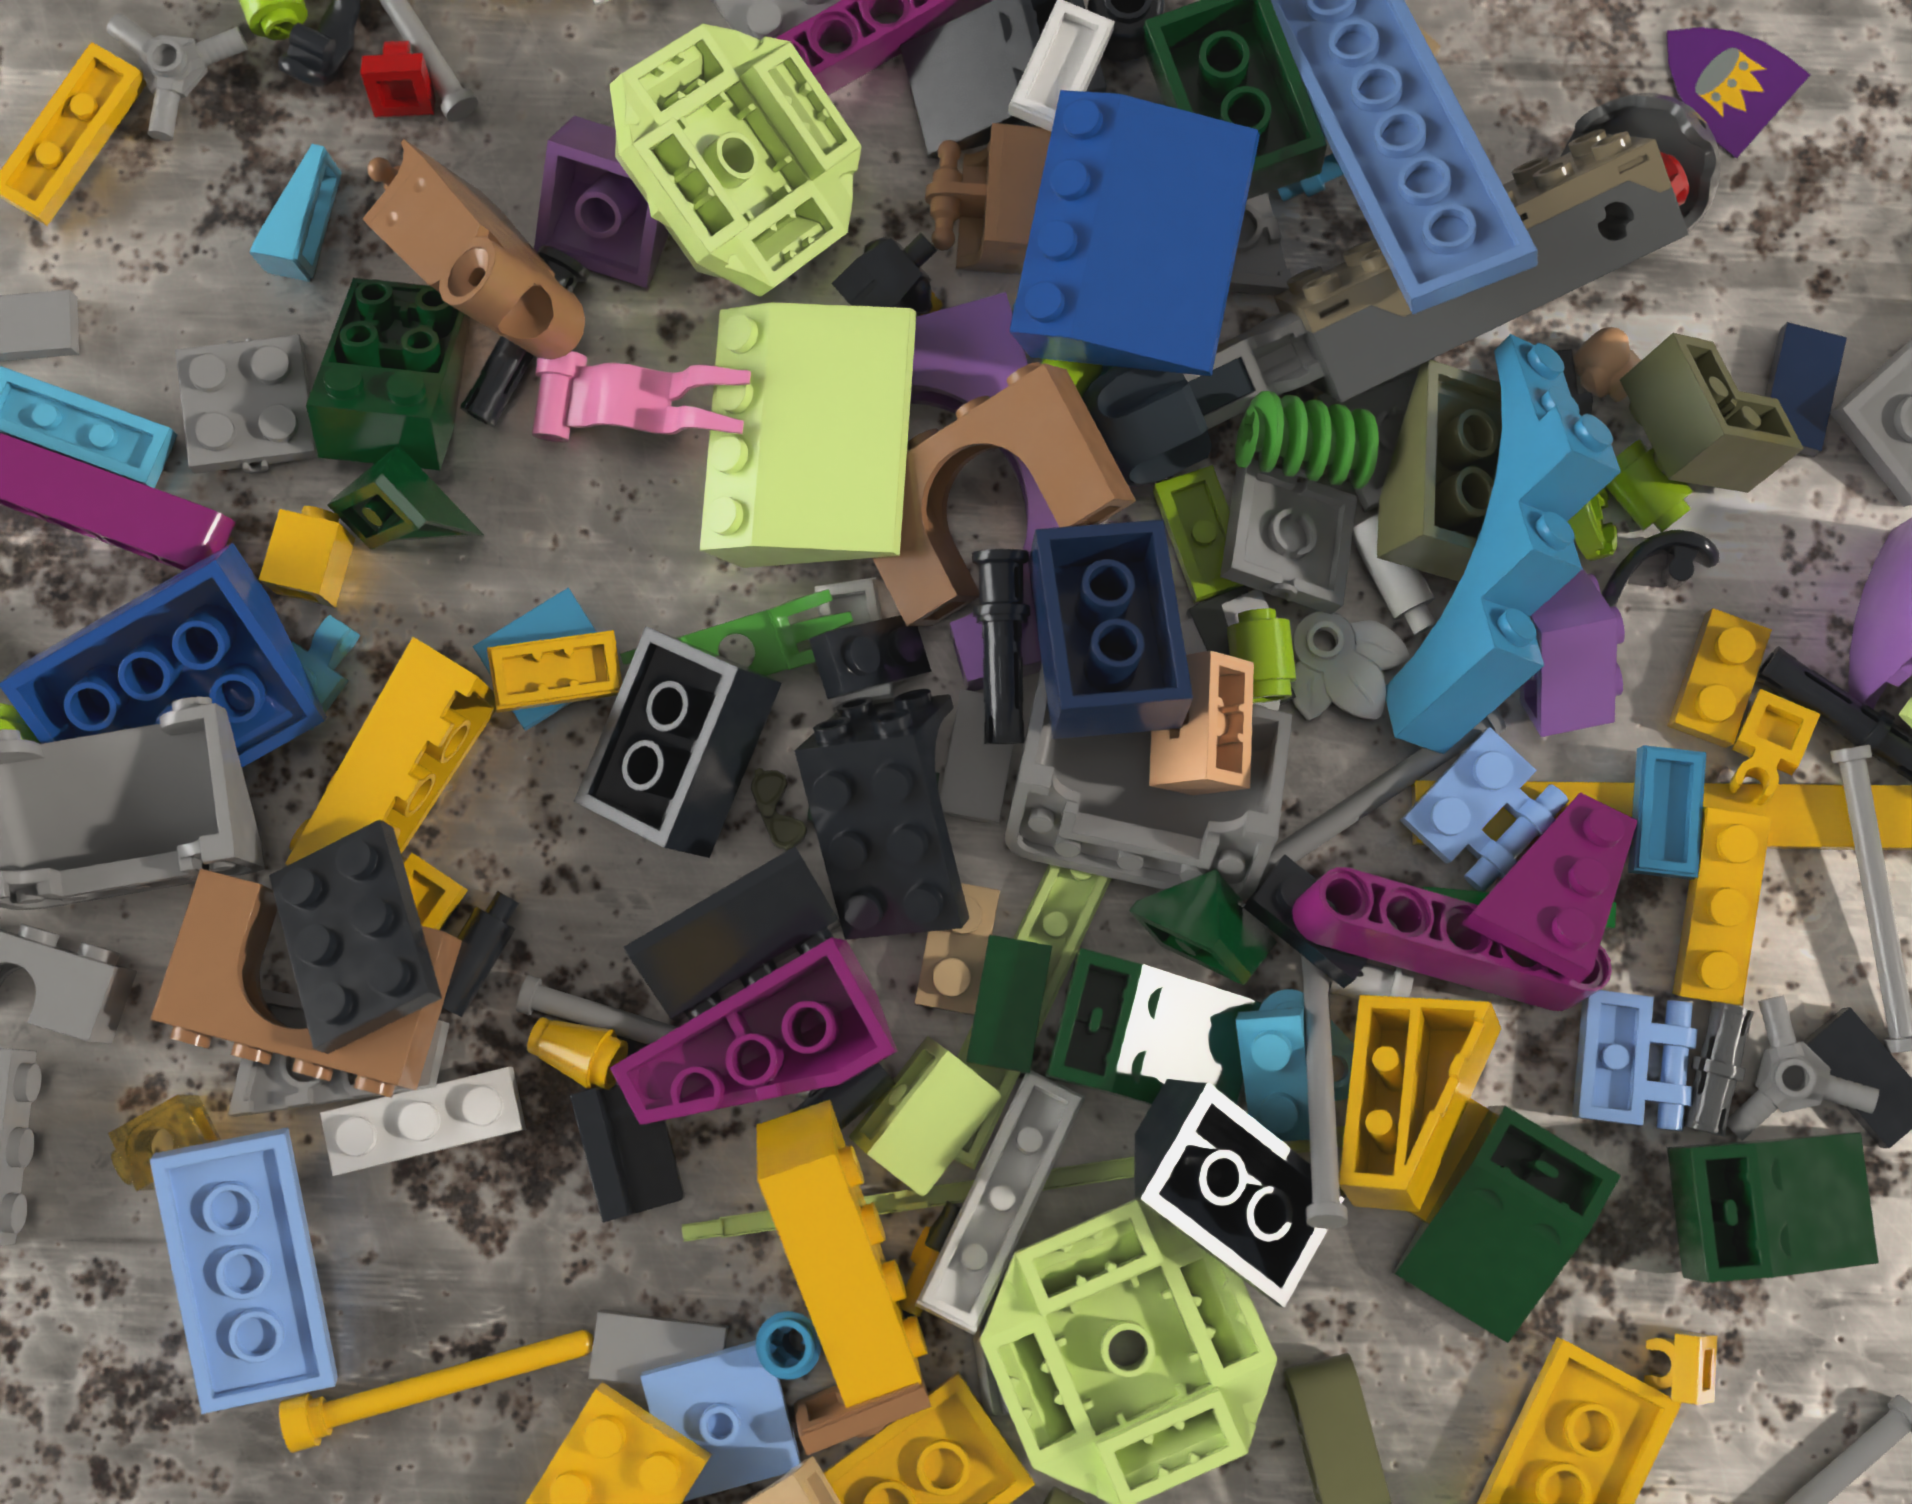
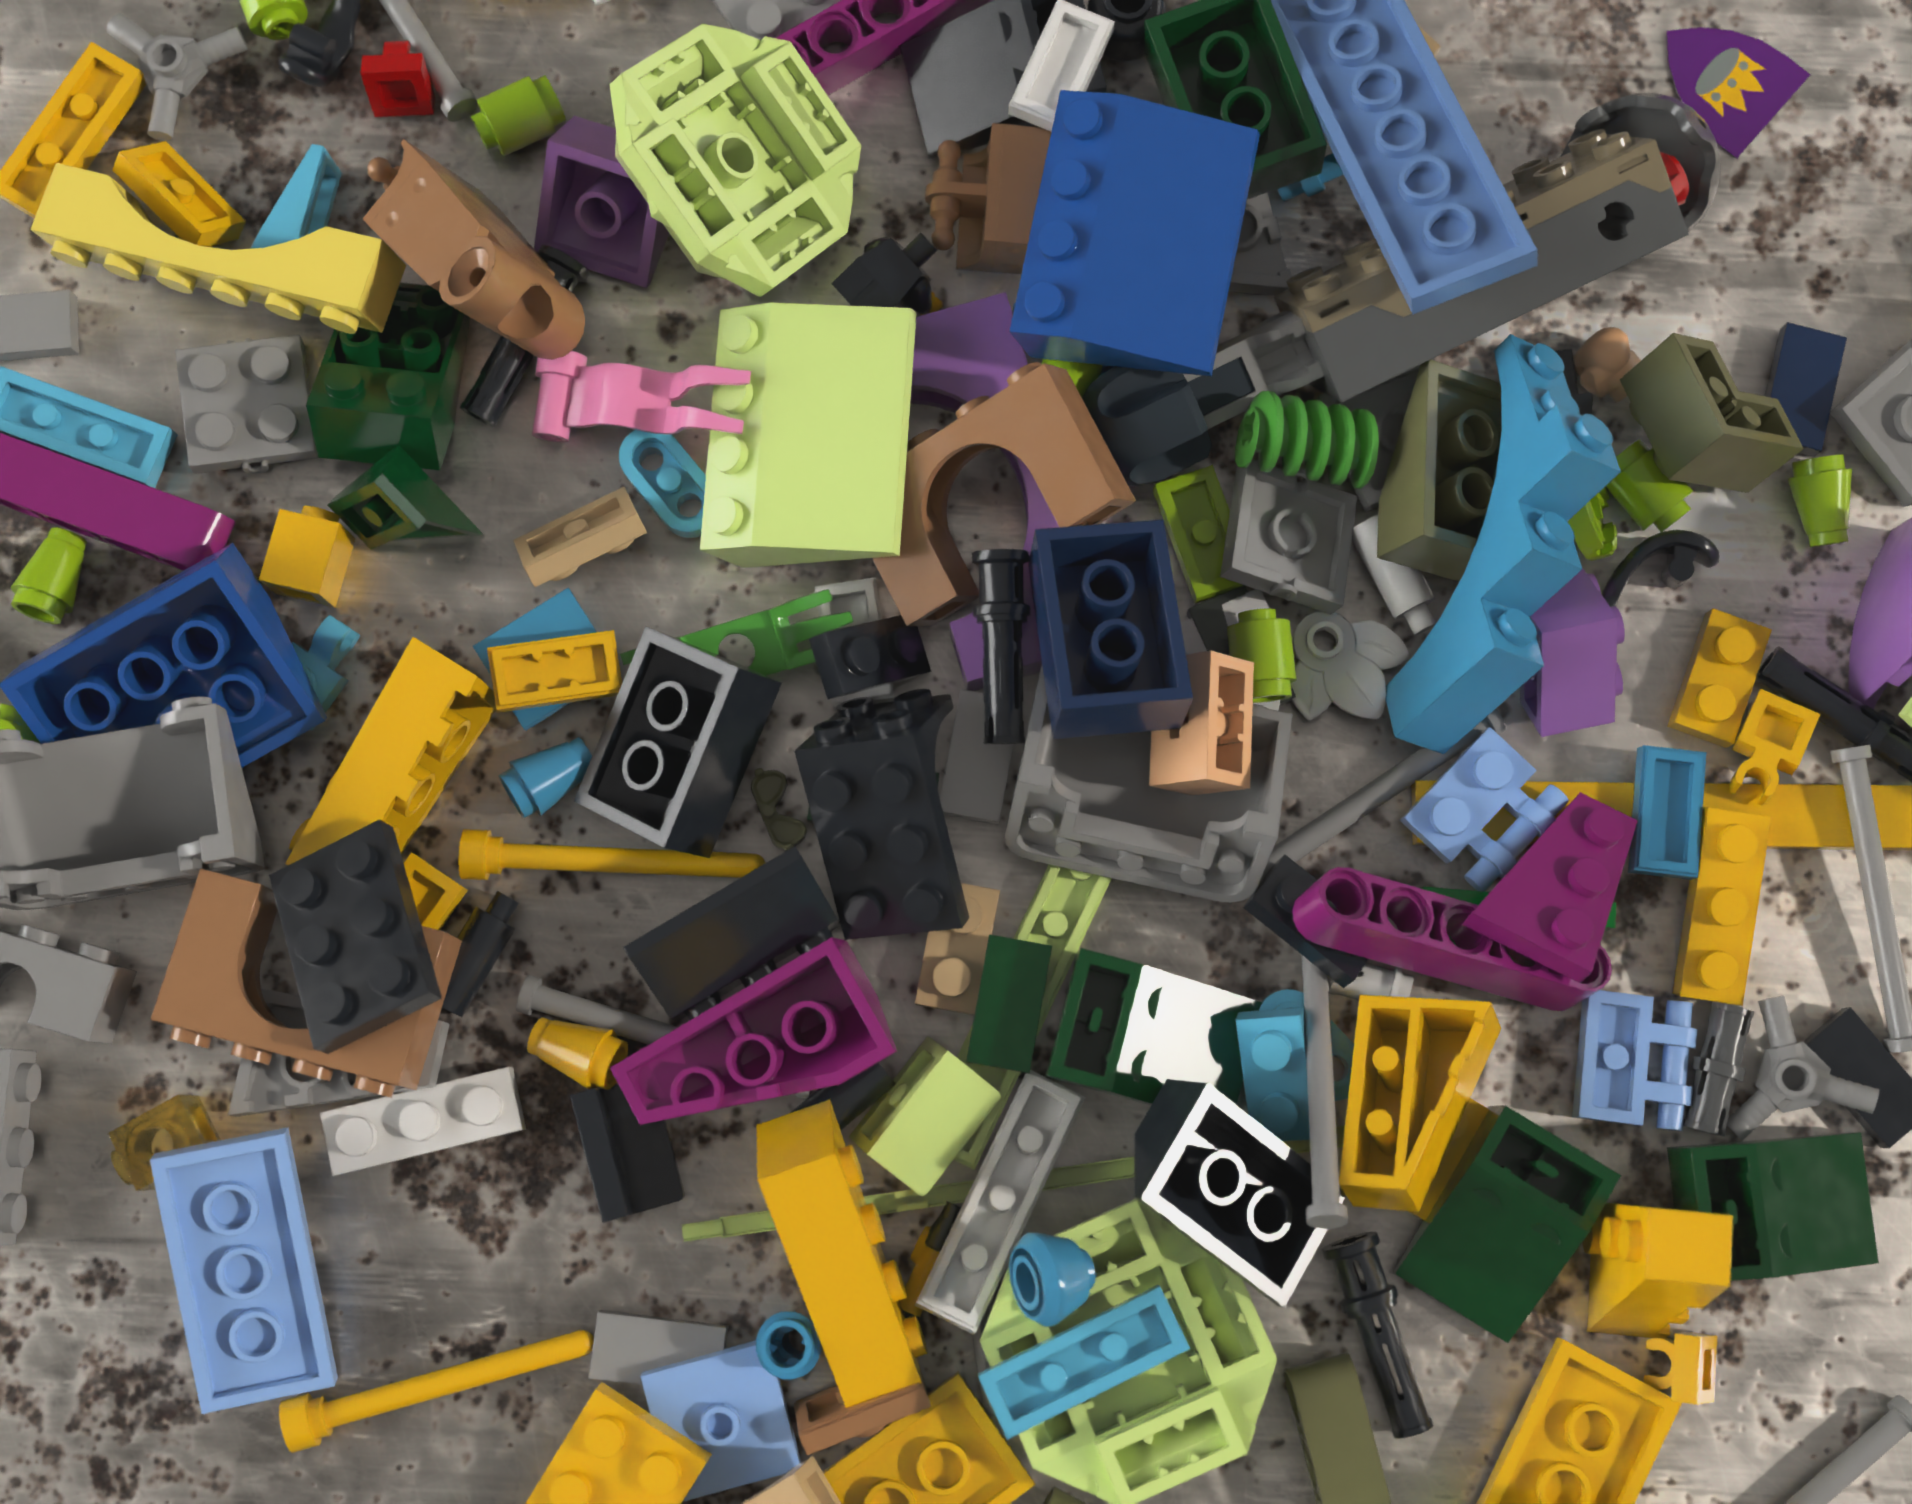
dark green slope [1129,869,1277,986] -> none
none -> lime cone [11,527,87,624]
none -> light yellow arch [30,163,406,334]
none -> yellow plate [112,141,246,247]
none -> yellow piece [458,829,766,880]
none -> lime brick [471,75,566,156]
none -> dark azure cone [498,737,592,818]
none -> tan plate [513,487,647,587]
none -> medium azure plate [619,430,706,538]
none -> medium azure plate [978,1285,1190,1440]
none -> dark azure cone [1009,1232,1095,1327]
none -> black pin [1321,1231,1433,1439]
none -> yellow wedge [1582,1202,1733,1338]
none -> lime cone [1787,454,1852,547]

